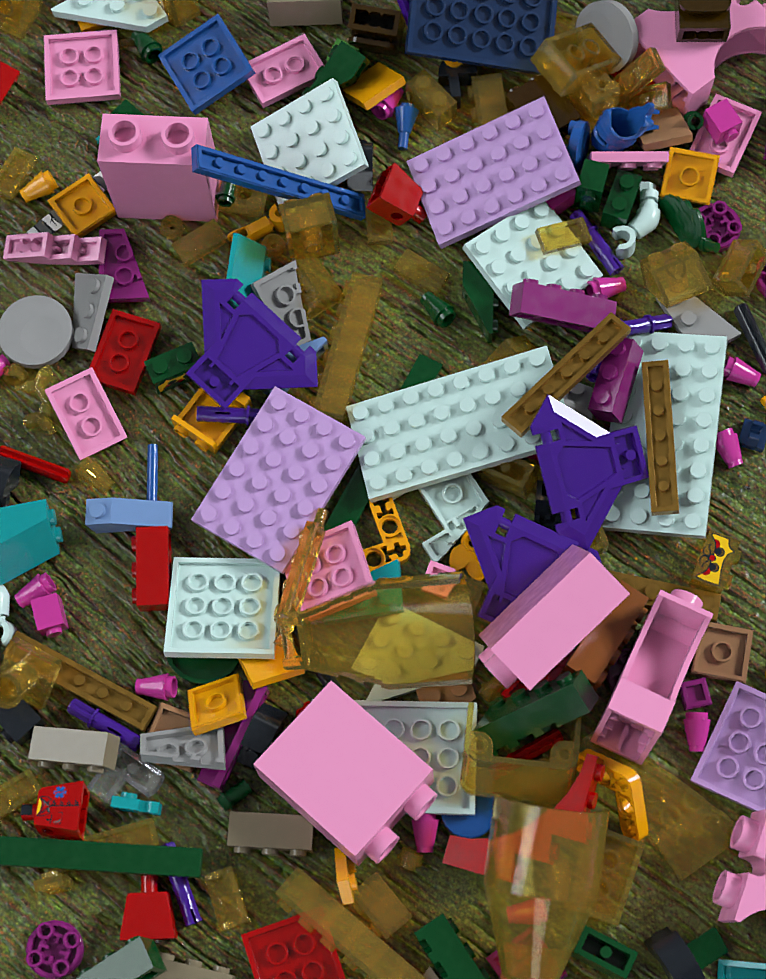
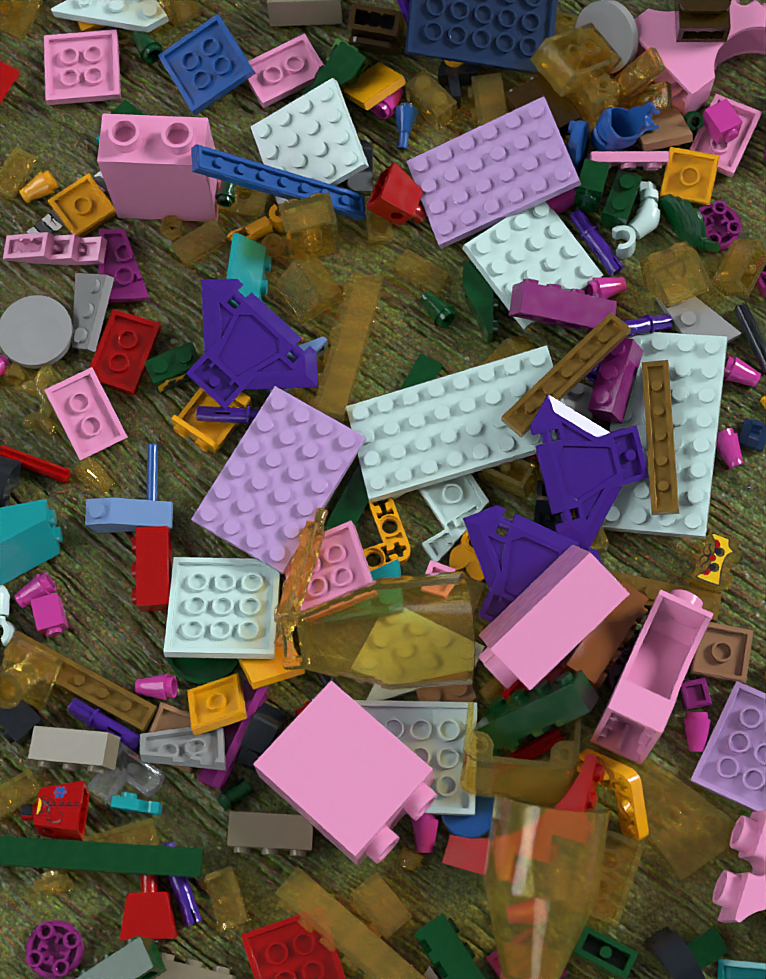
light grey wing [250,260,311,346] -> none
light orange plate [334,848,358,905] -> none
clear yellow tile [535,217,592,255] -> none

